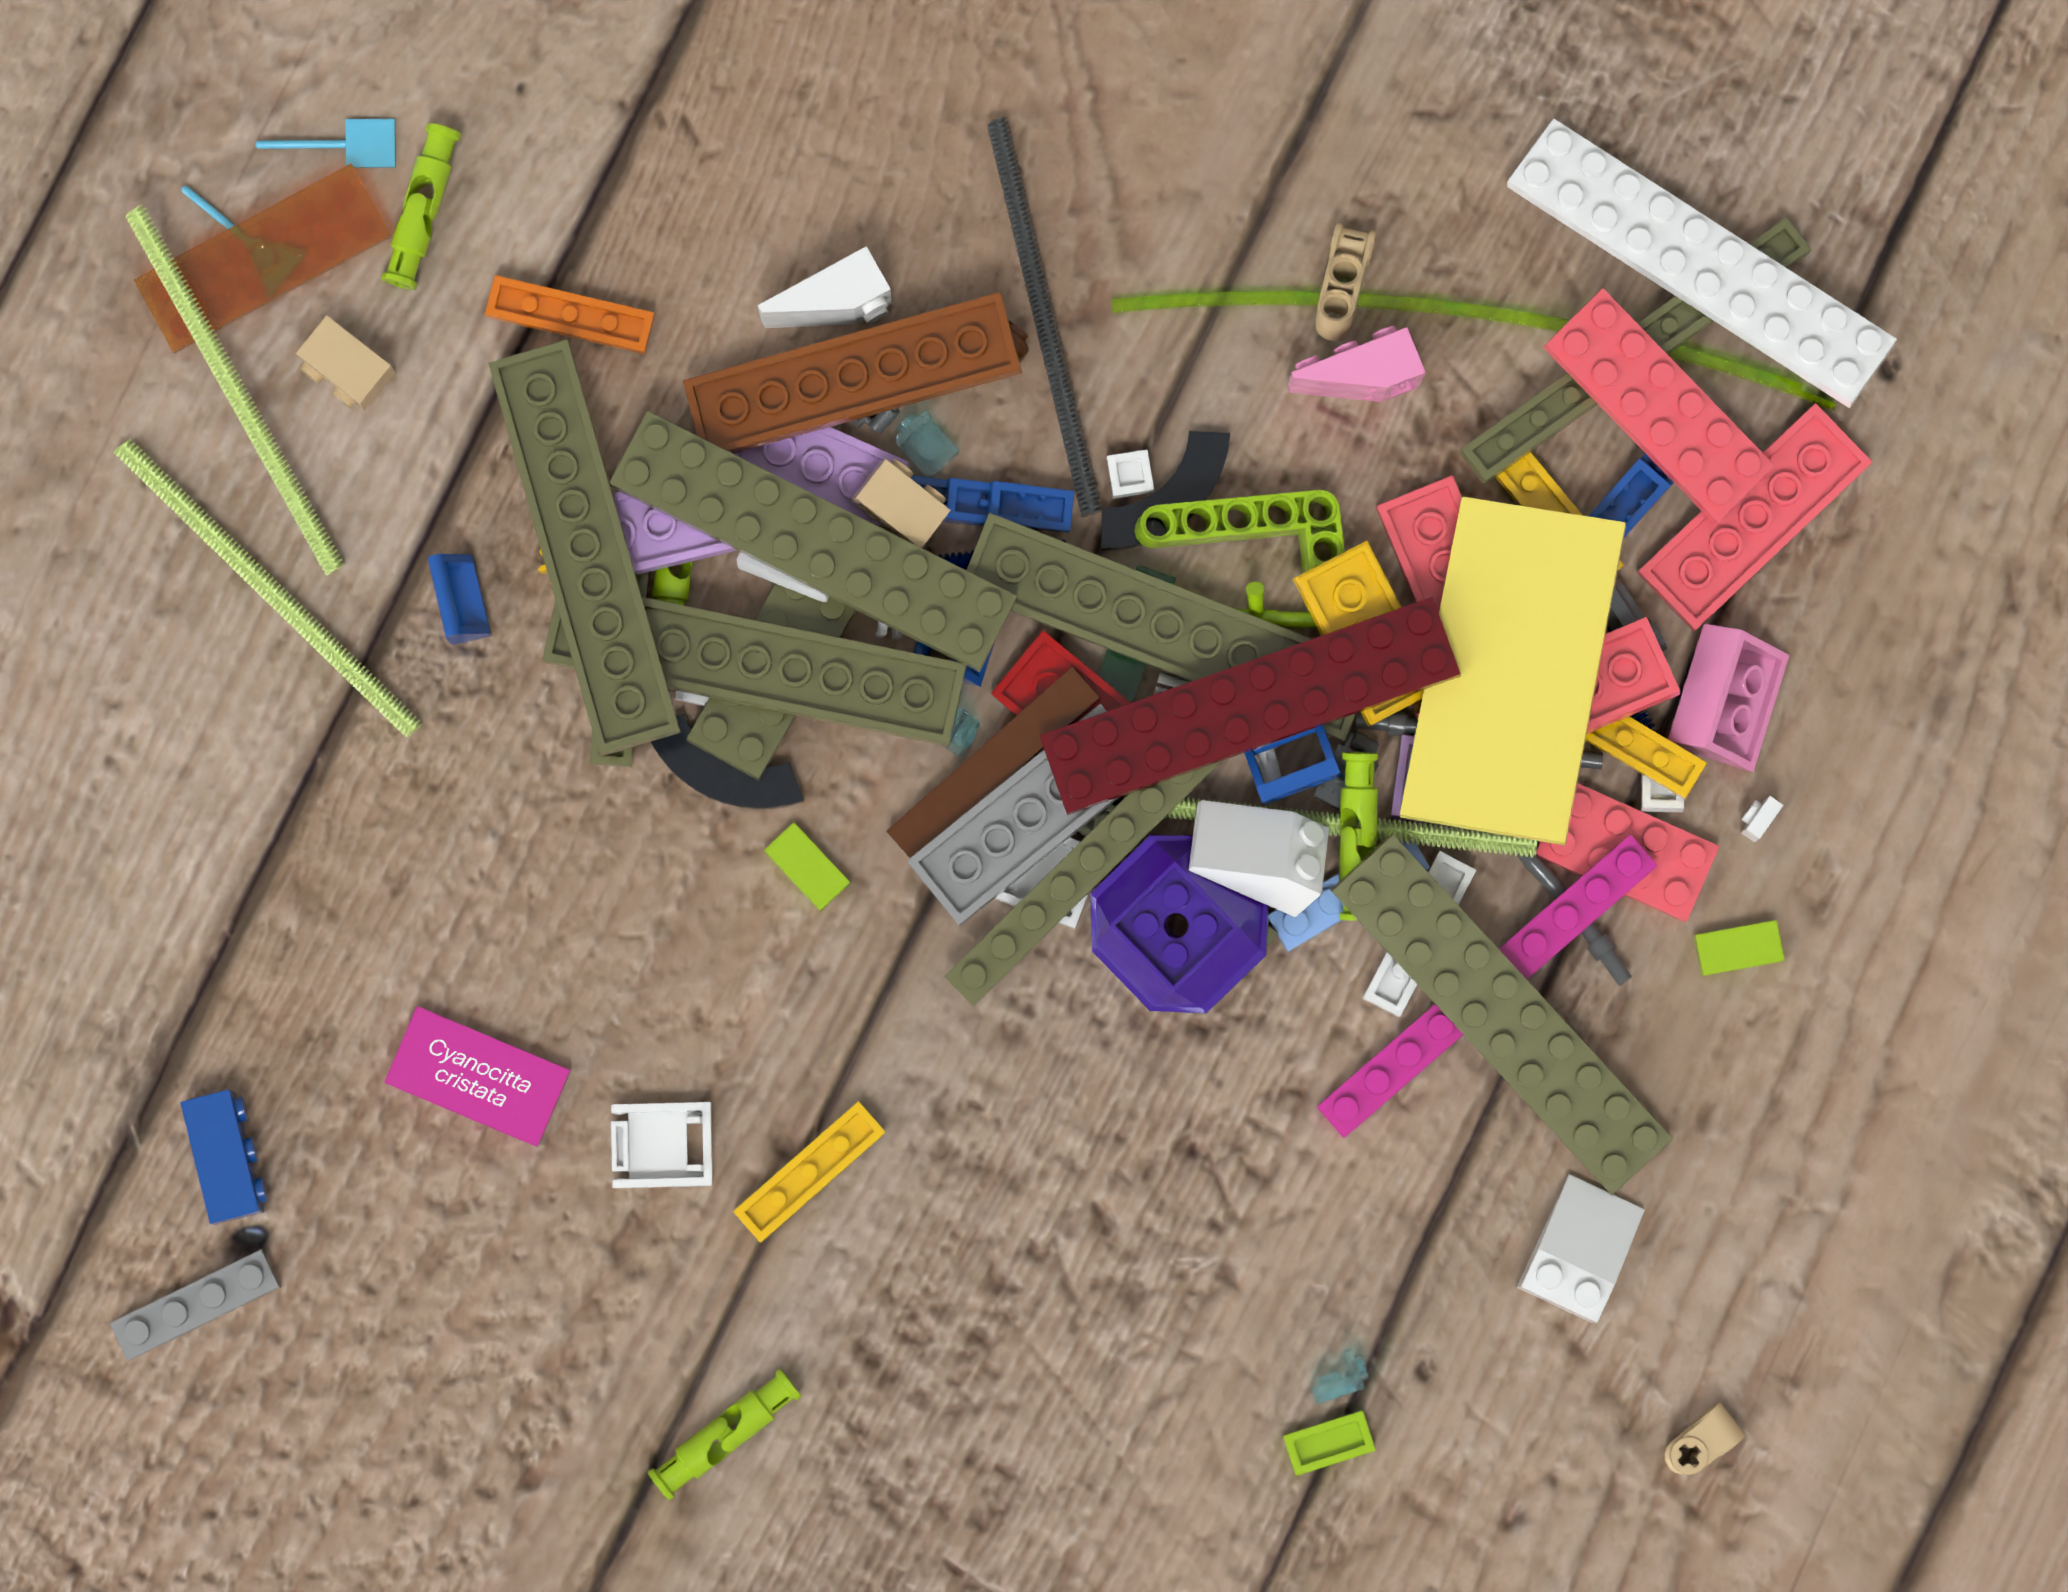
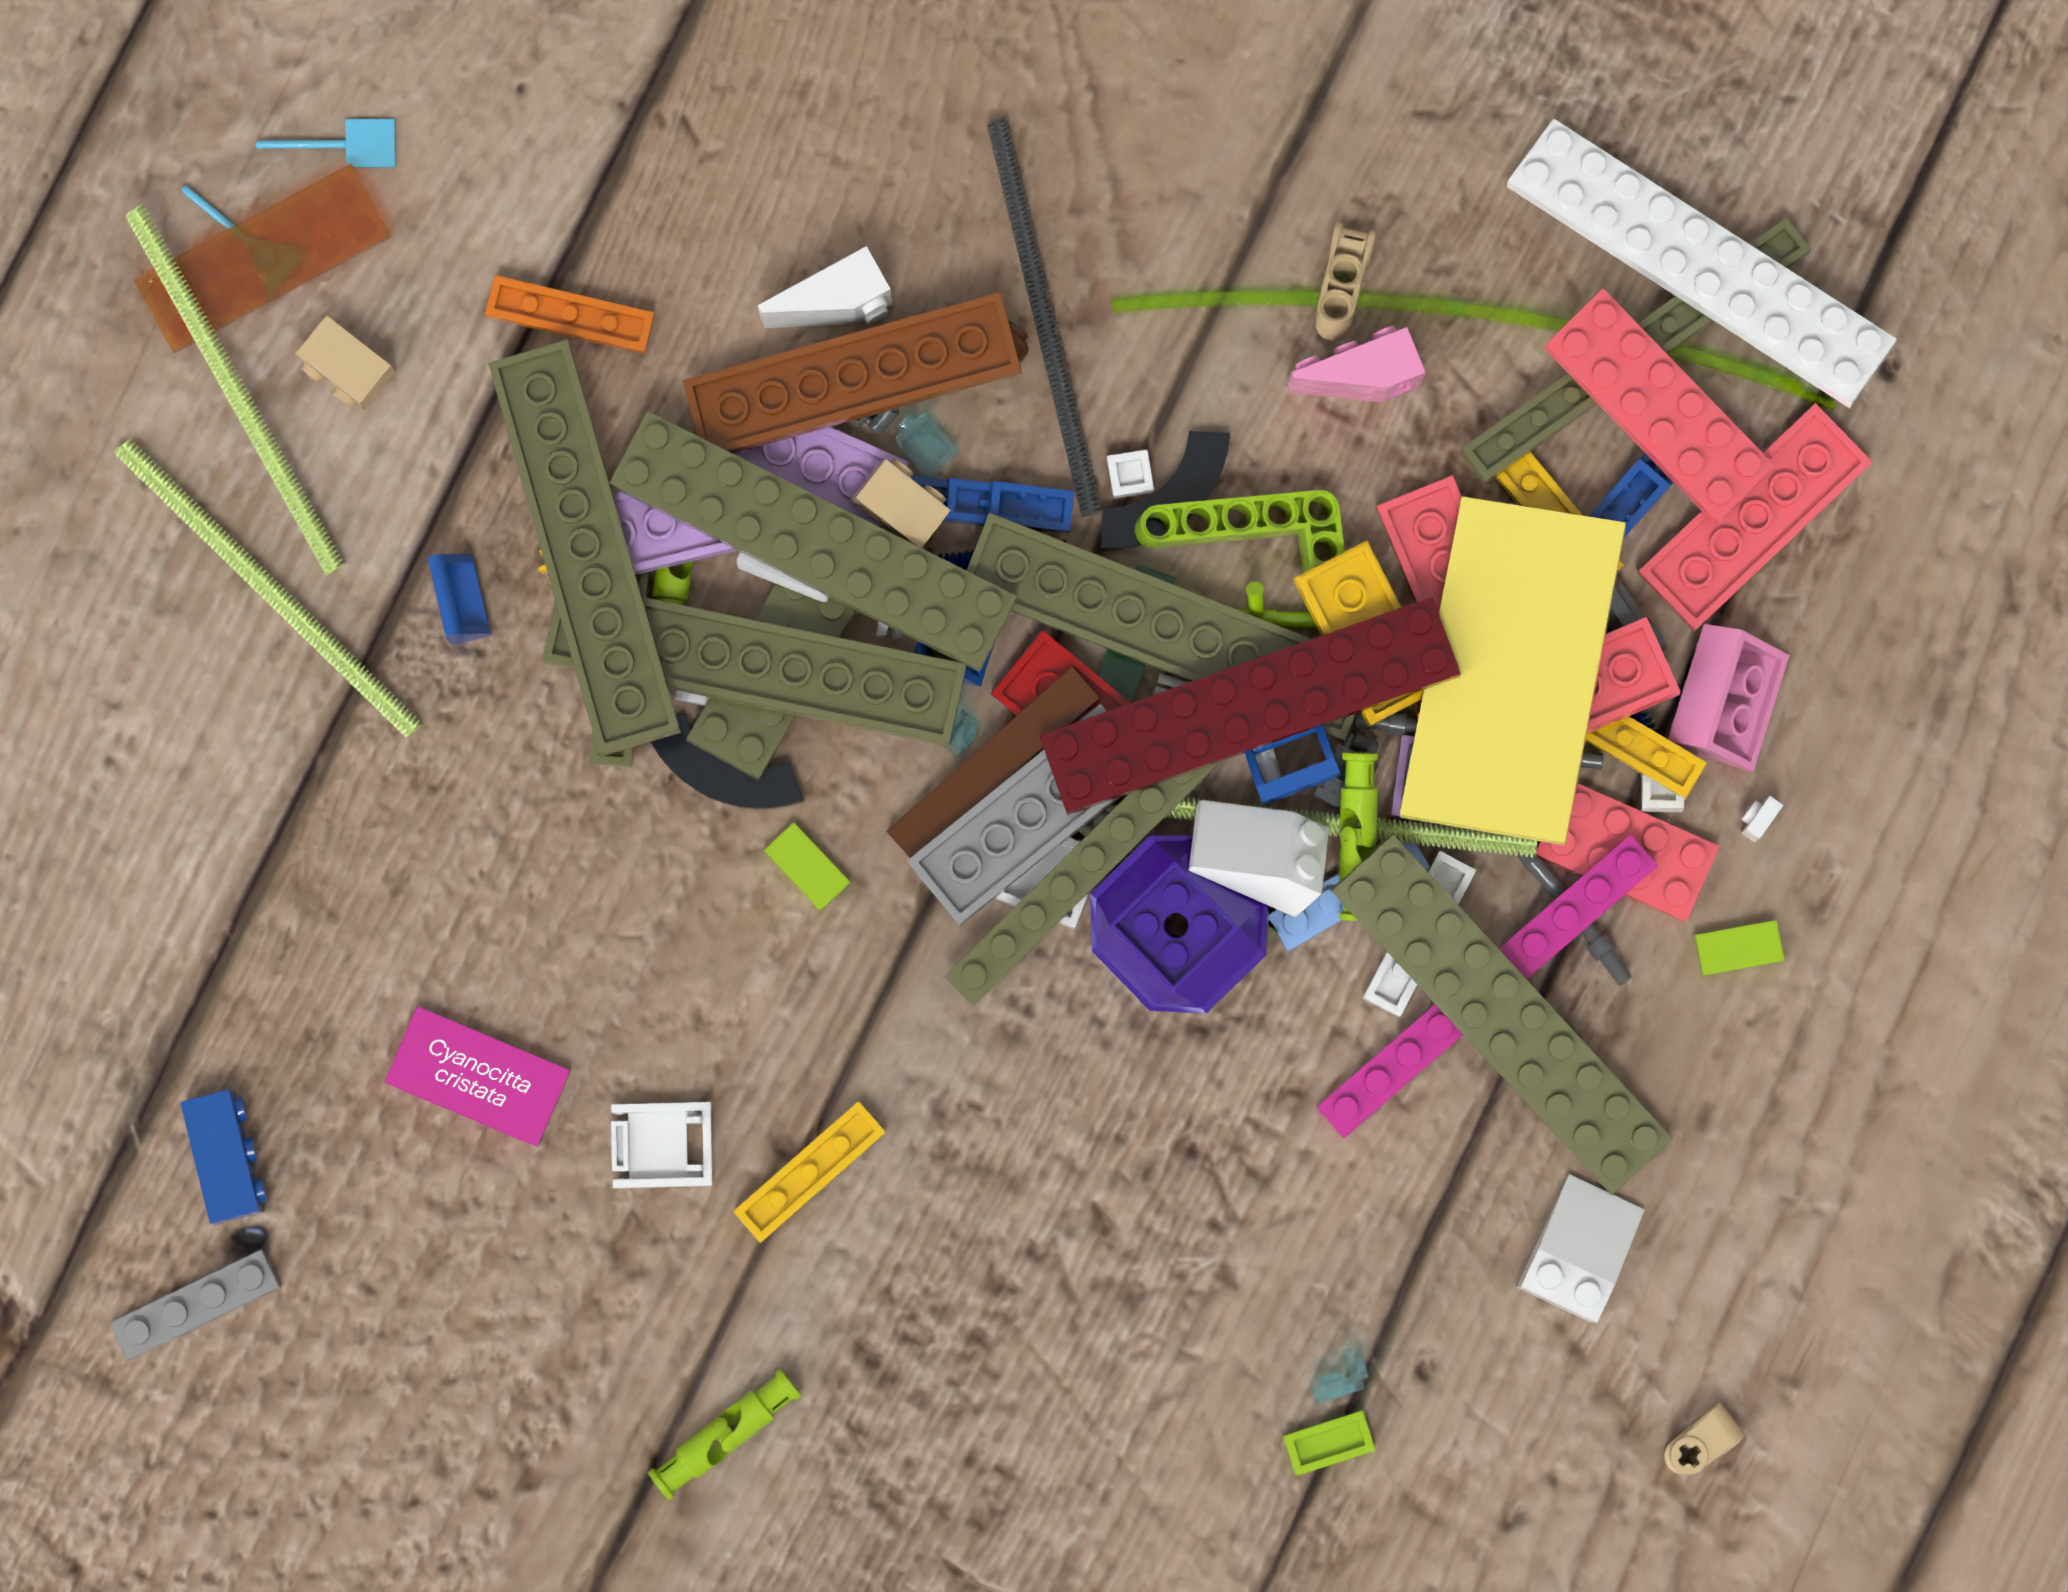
lime piece [380,123,462,290] -> none

